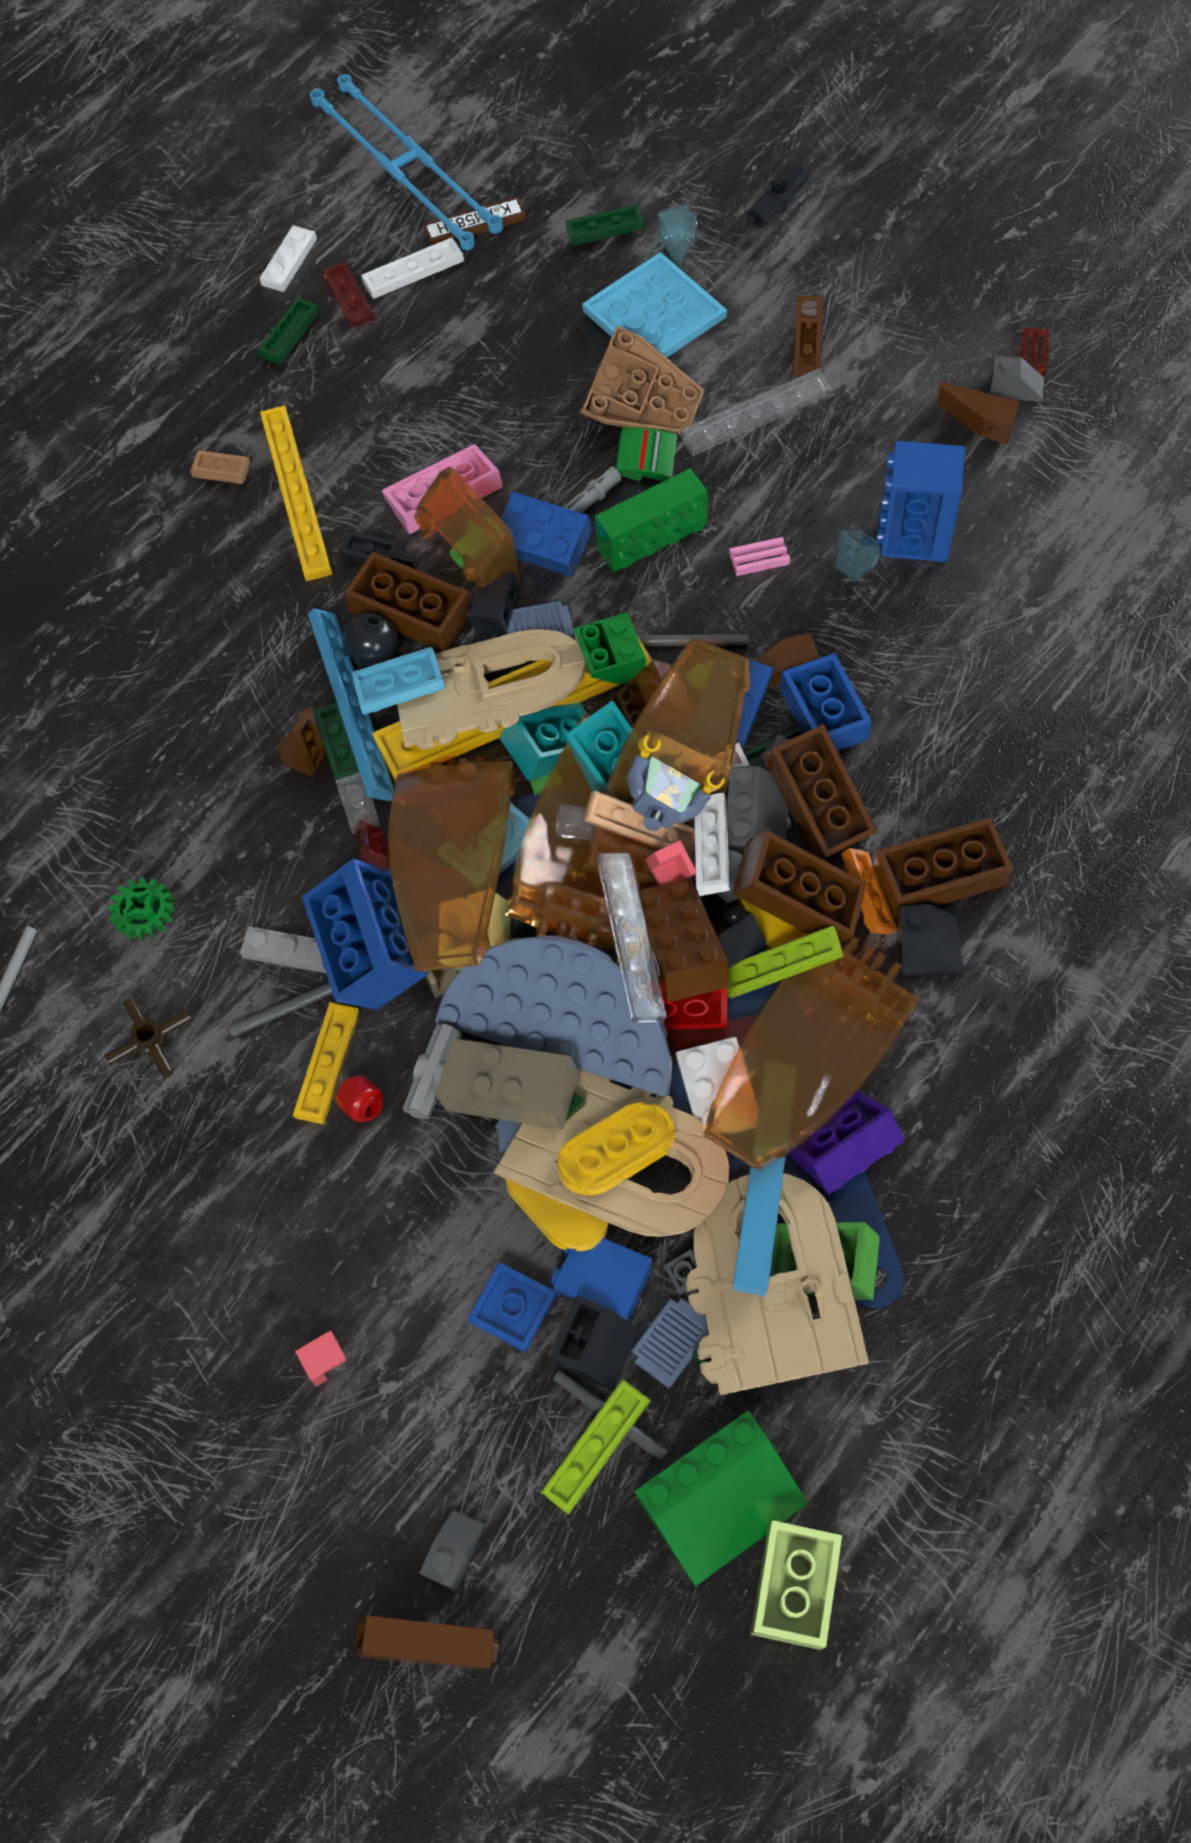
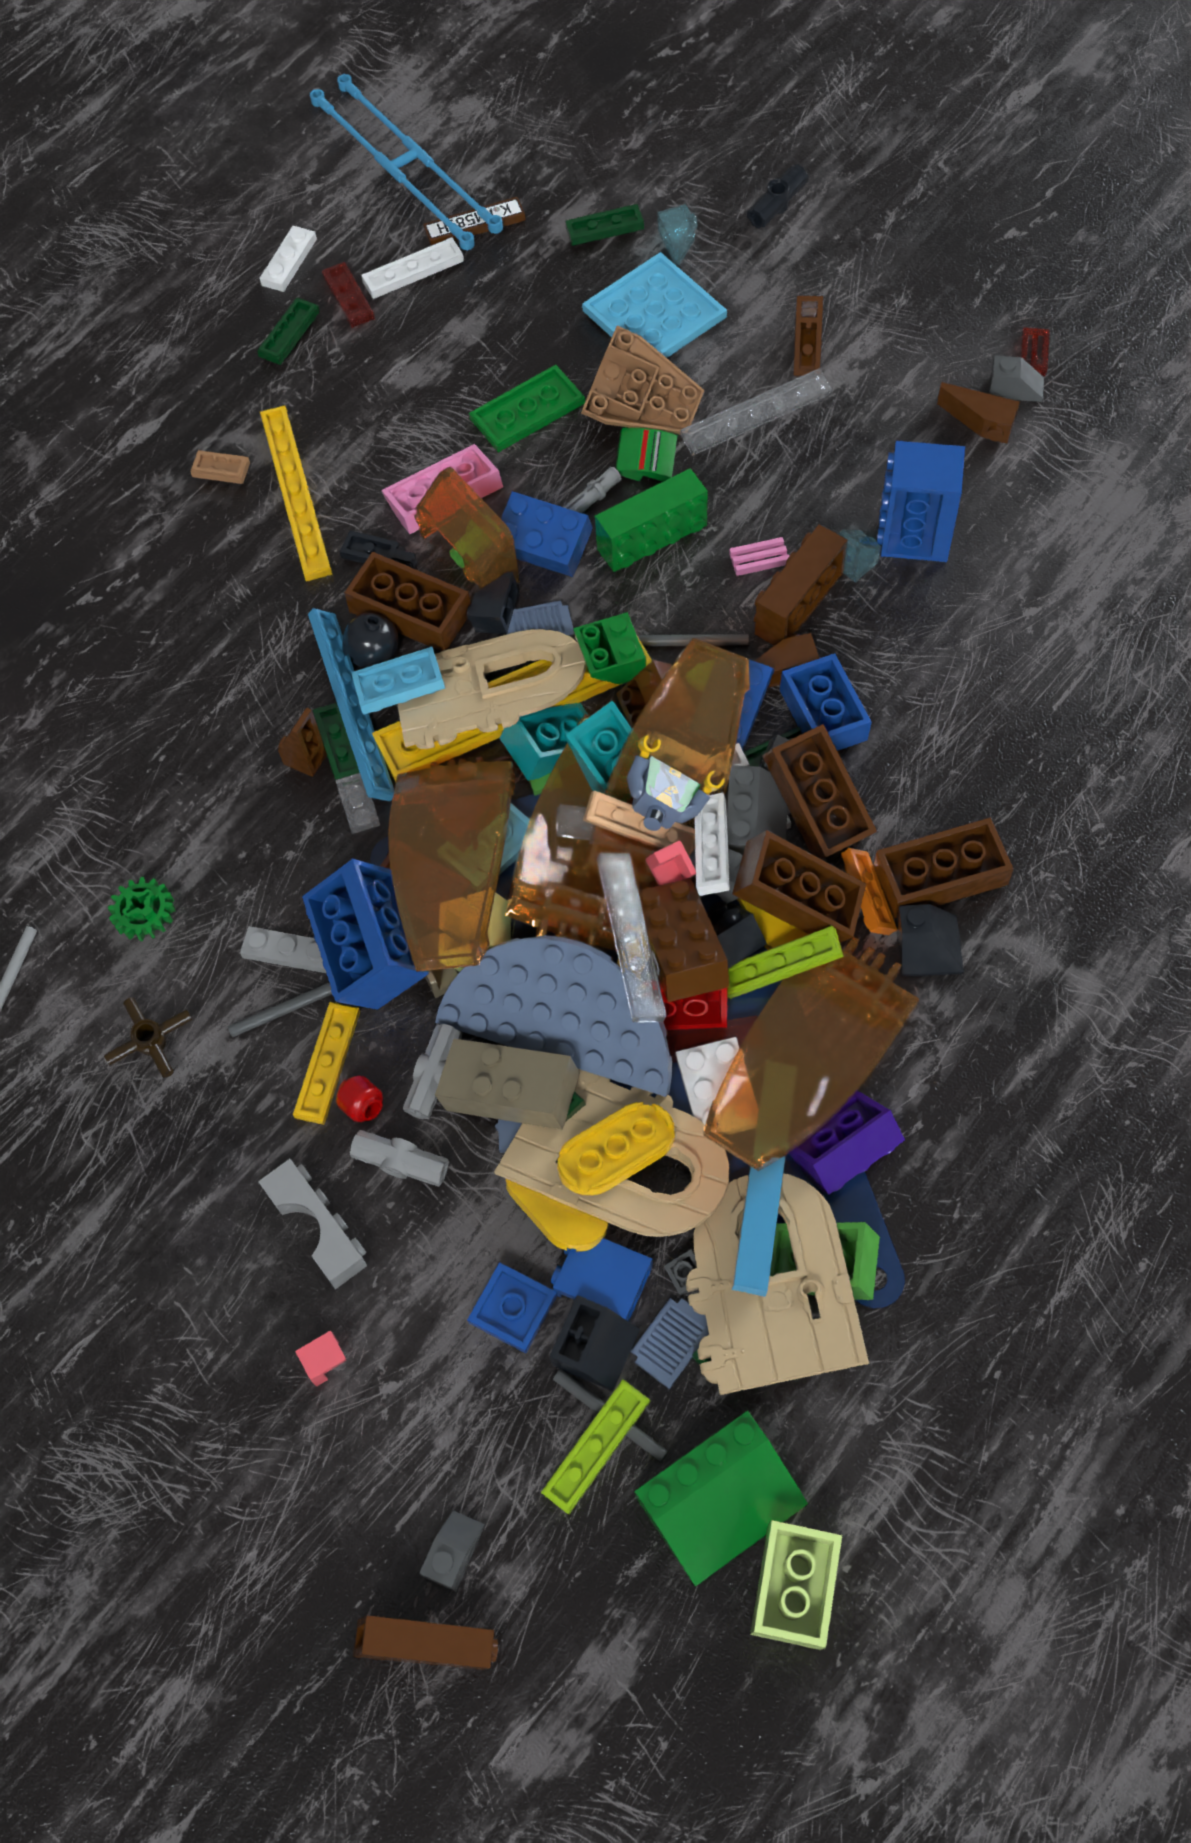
clear red tile [354,819,391,871] -> none
none -> light grey arch [258,1159,367,1289]
none -> light grey piece [350,1130,449,1187]
none -> green tile [469,365,585,453]
none -> reddish brown brick [754,525,848,646]

